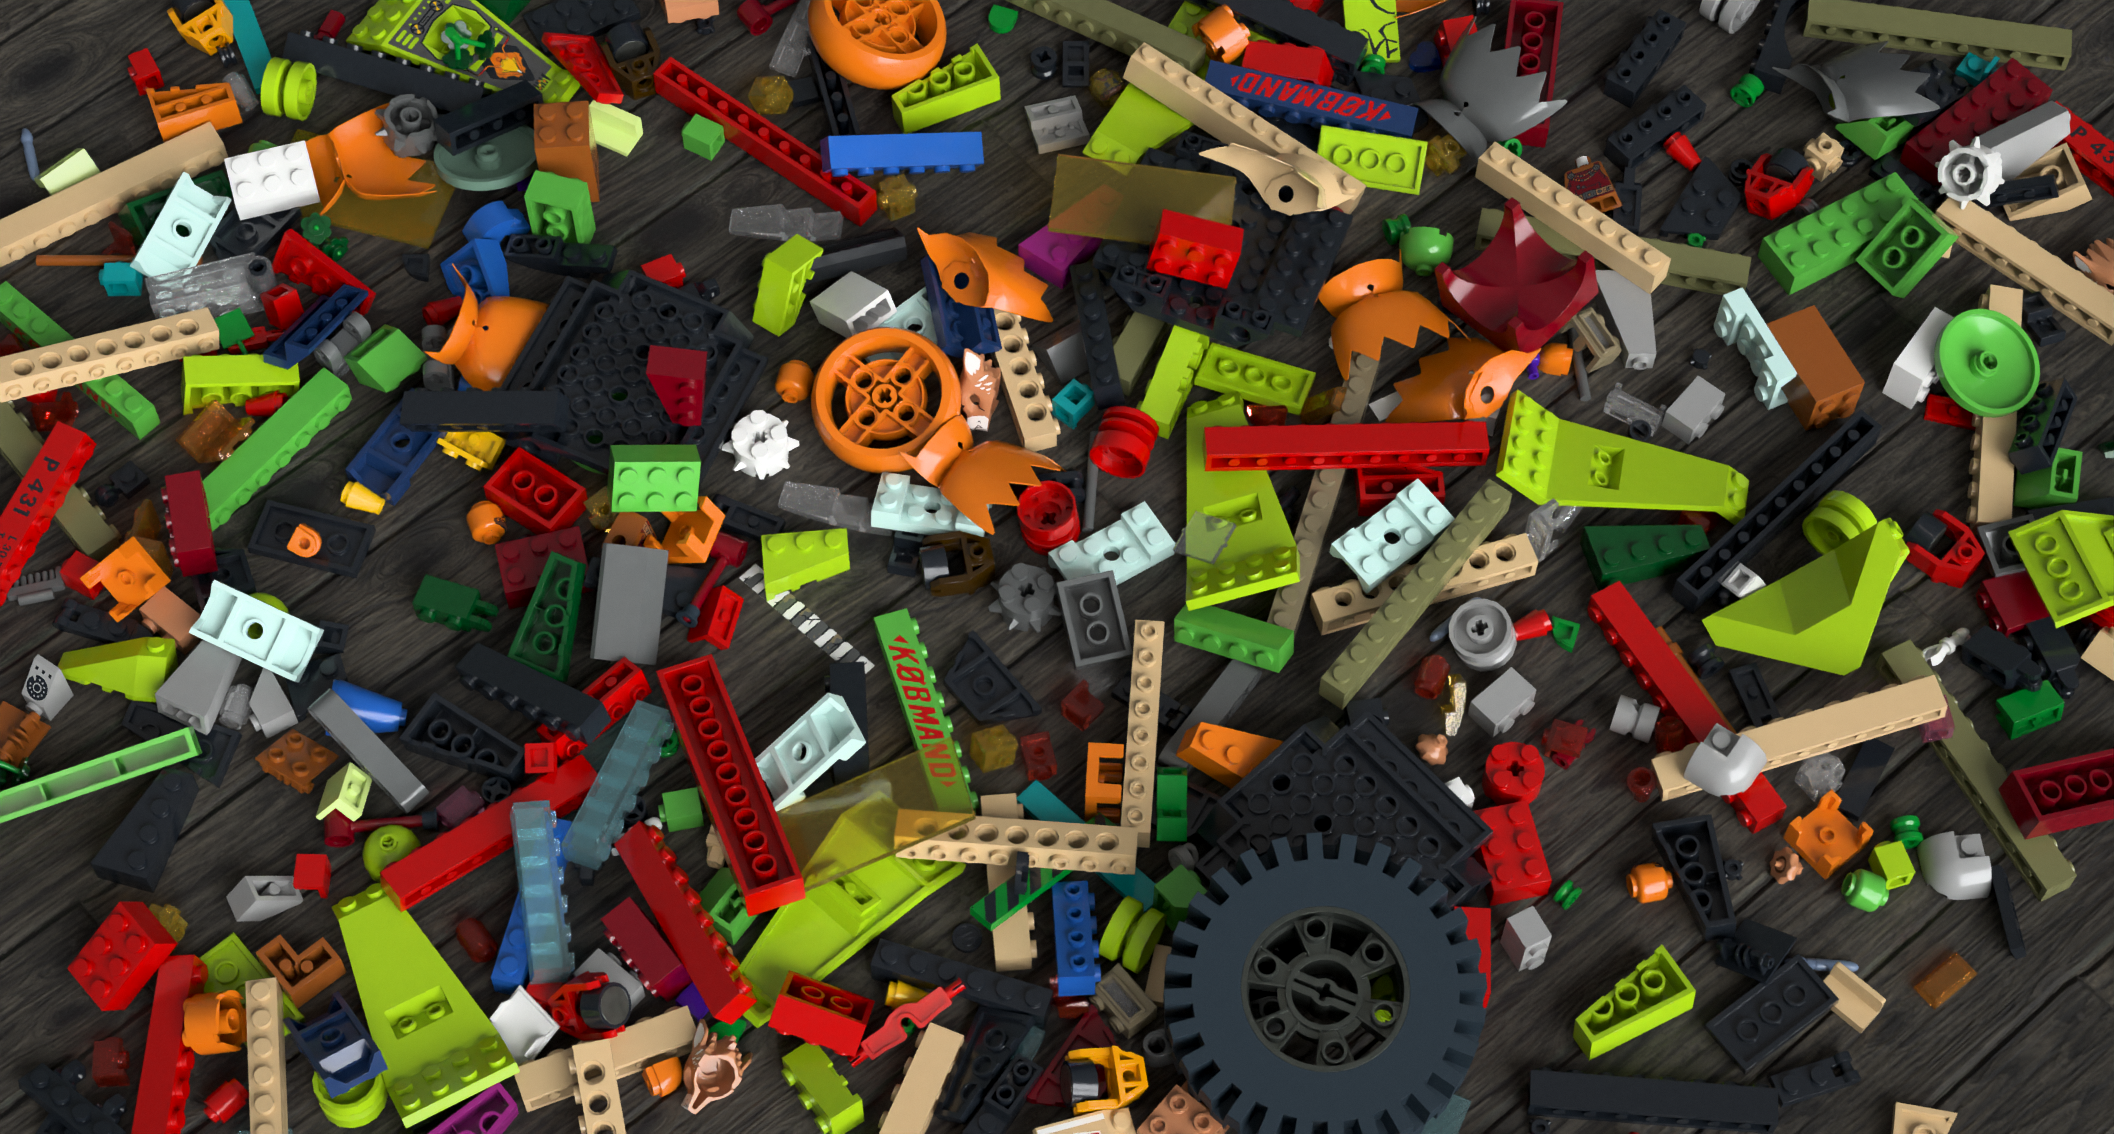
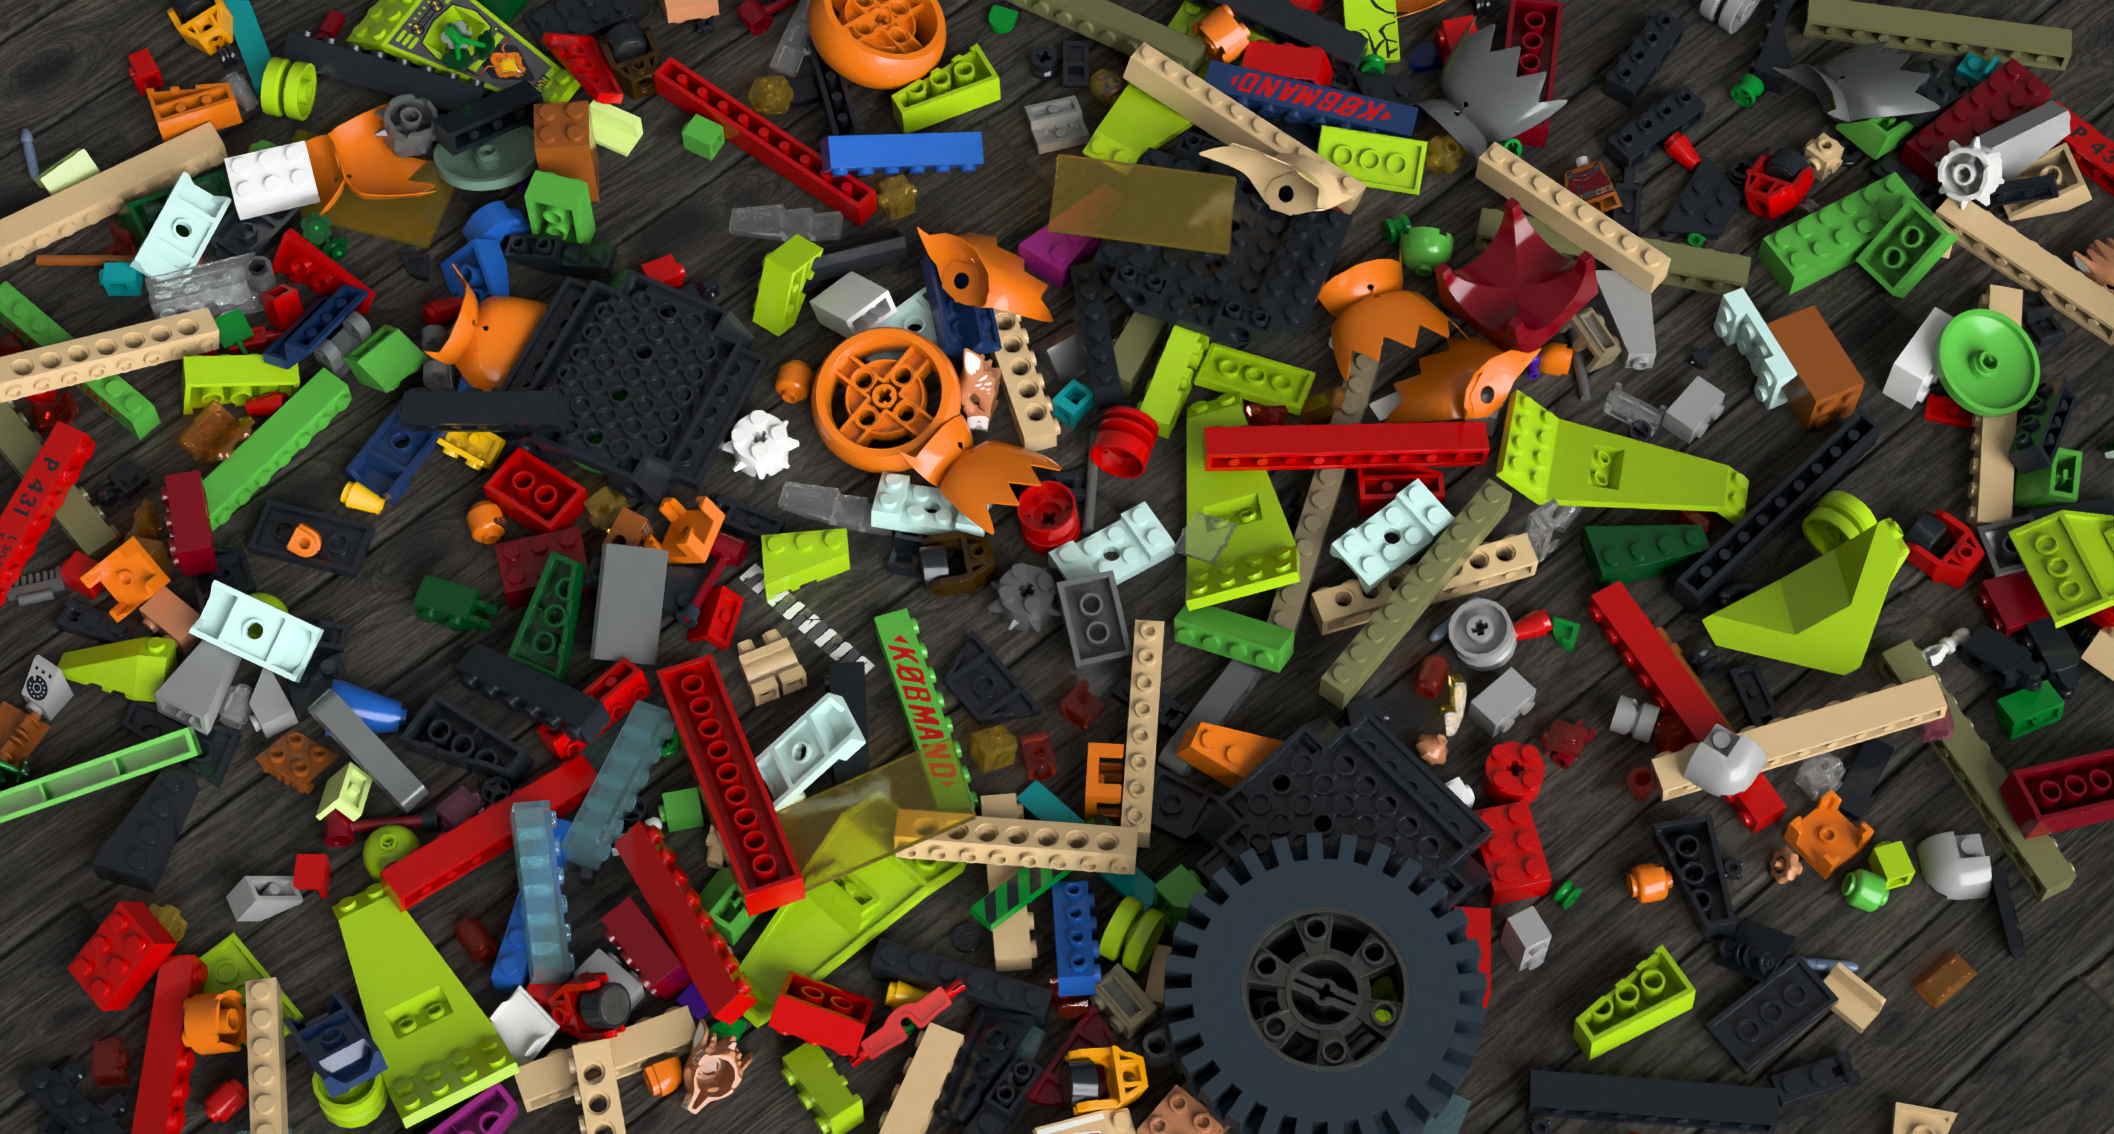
dark orange brick [255,934,346,1009] -> none
red tile [525,742,558,774] -> none
brick [607,445,701,512] -> none
dark red wedge [646,345,707,426] -> none
black tile [1014,851,1029,895] -> none
red brick [1146,209,1244,289] -> none
green brick [1156,767,1187,841] -> none
light grey tile [1168,843,1199,871] -> none
white slope [1721,563,1766,599] -> none
green wheel [1889,815,1924,849] -> none
none -> tan hips [737,629,807,706]

